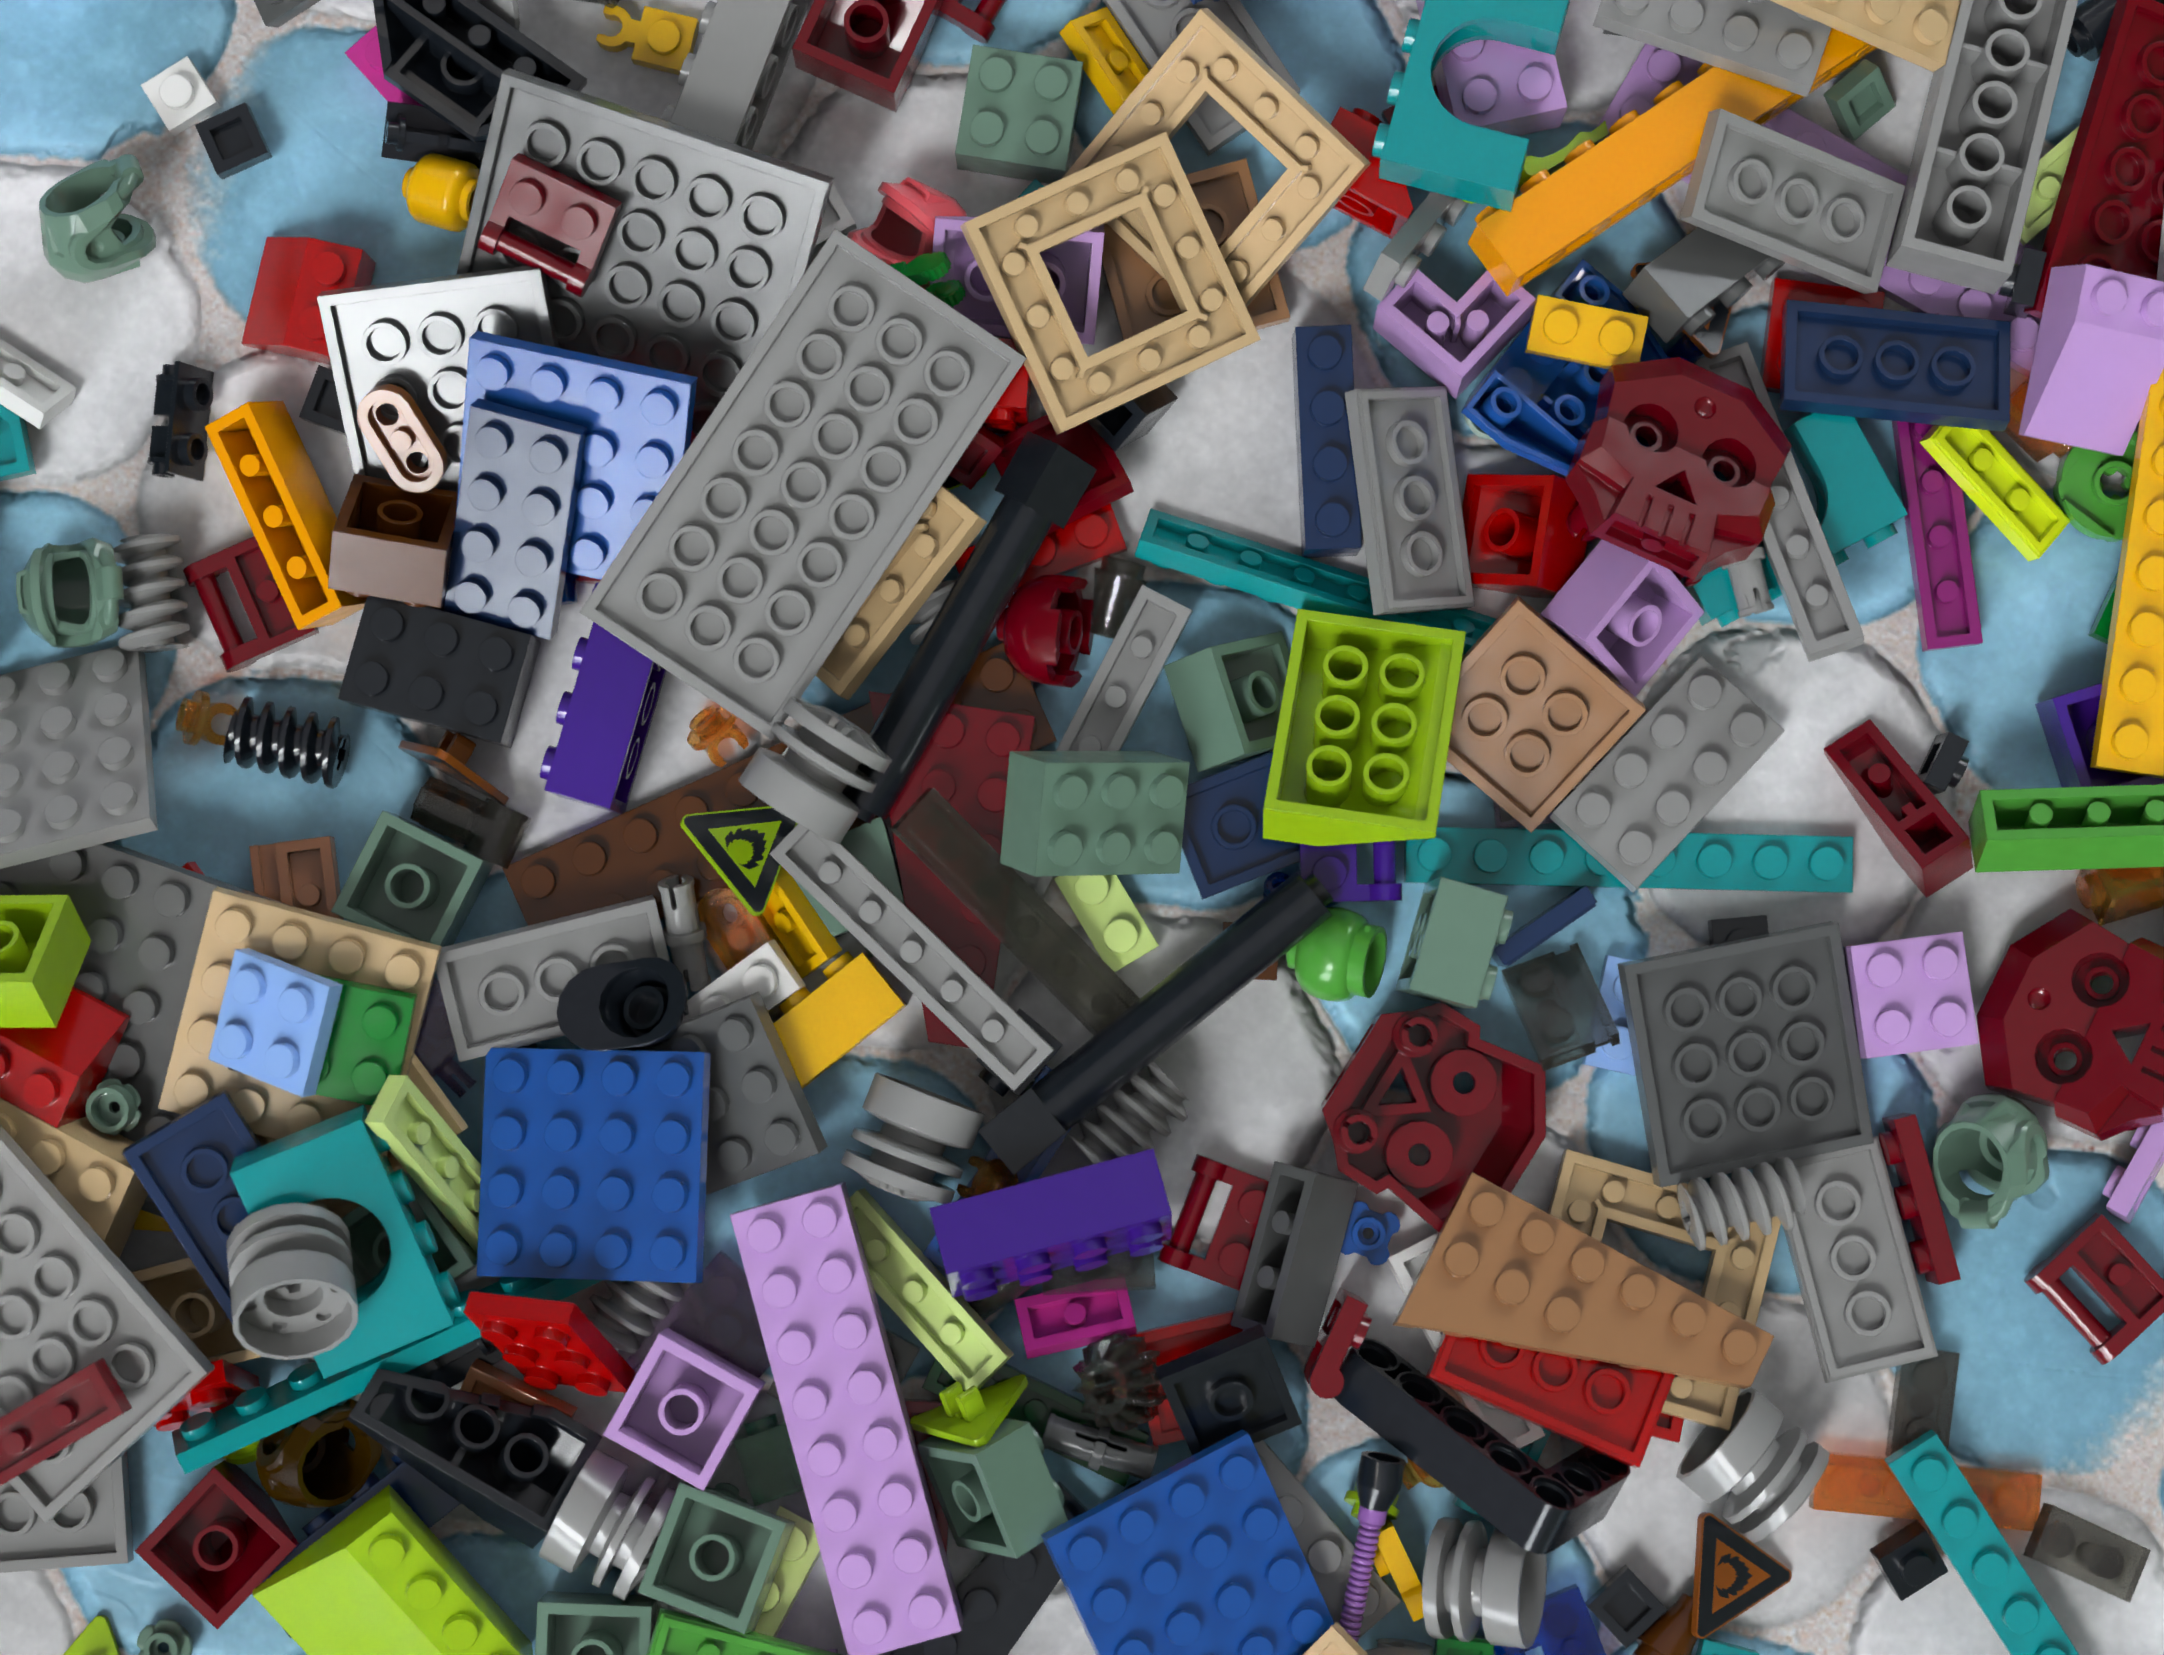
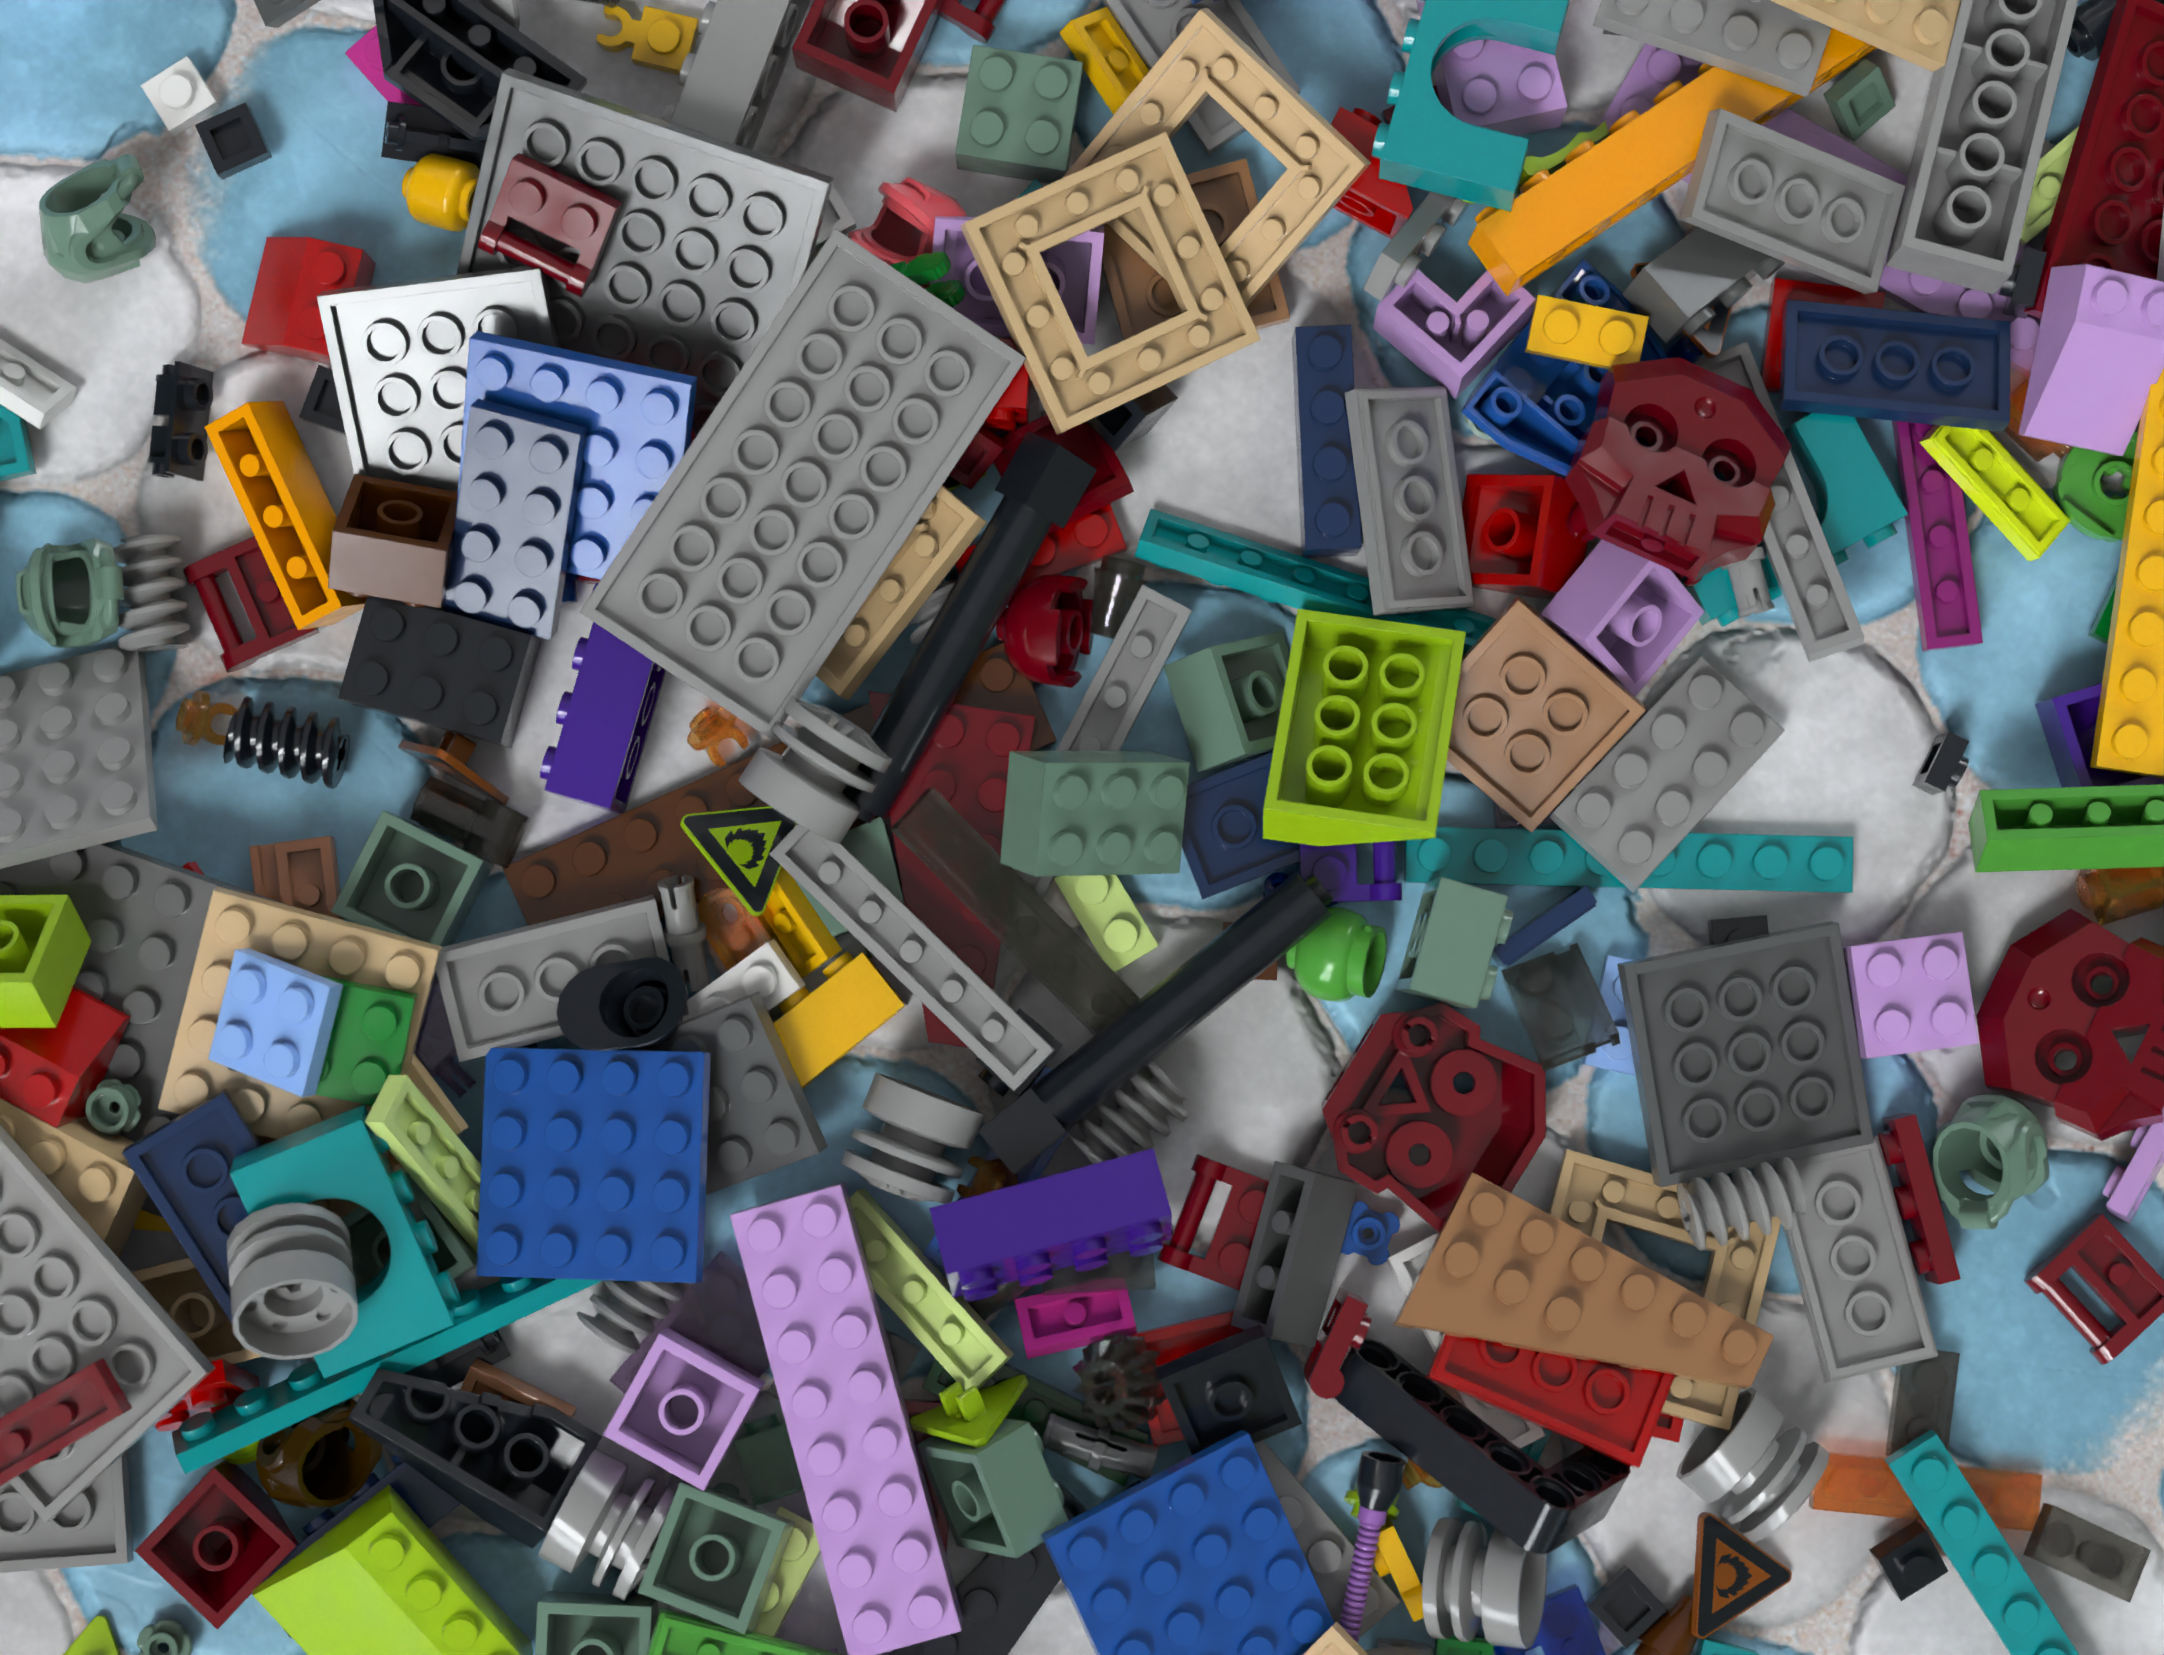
plate [357,384,448,493] -> none
red plate [463,1291,636,1397] -> none
dark red slope [1824,719,1973,898] -> none

